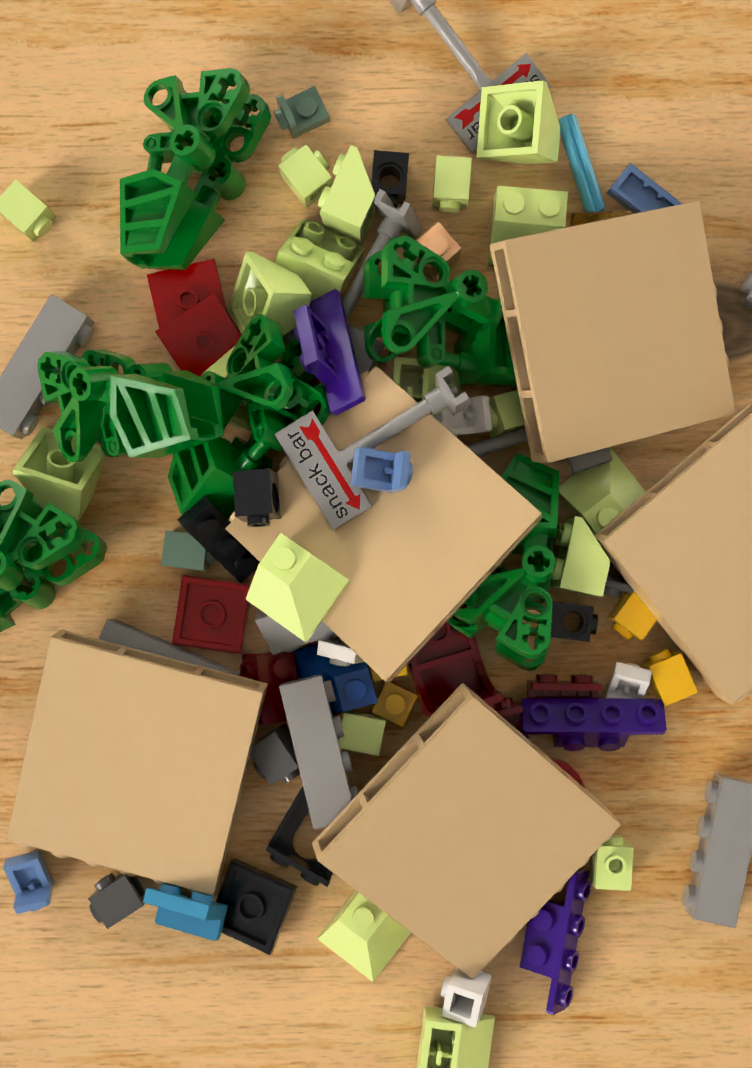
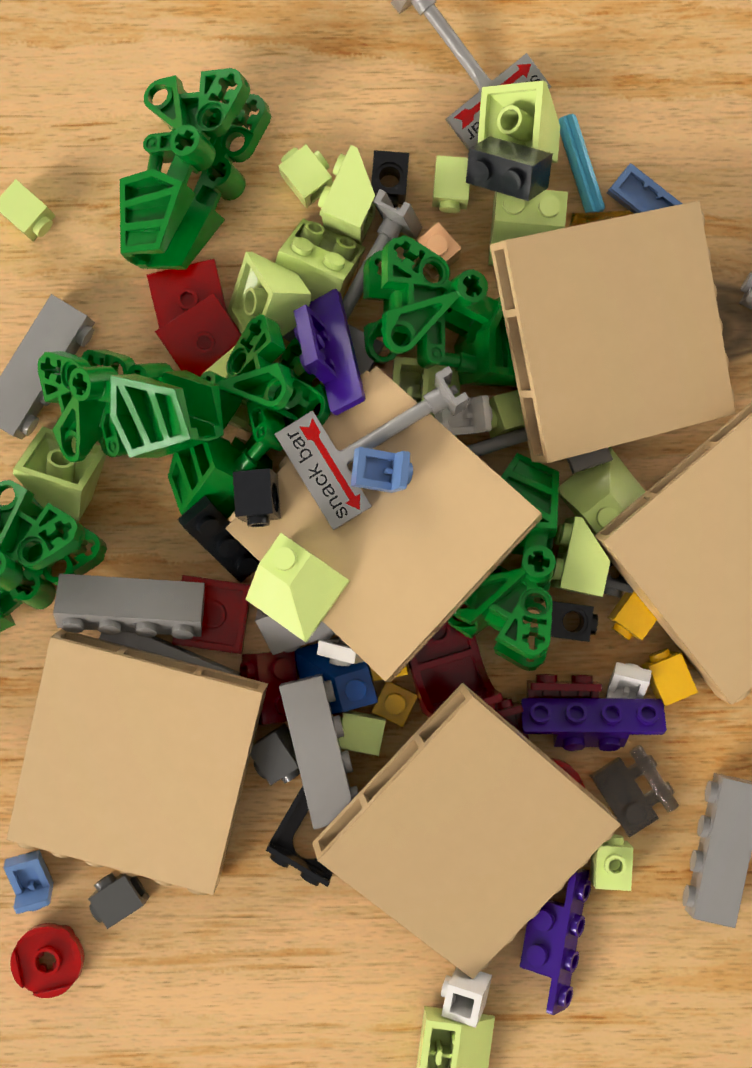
dark azure bracket [143,883,228,941] -> none
sand green brick [161,530,215,571] -> none
black plate [216,858,298,955] -> none
sand green bracket [274,86,330,139] -> none
yellowish green slope [318,889,411,982] -> none
none -> red plate [10,923,84,998]
none -> light grey brick [53,574,205,639]
none -> black brick [466,136,553,201]
none -> clear smoke plate [589,745,679,837]

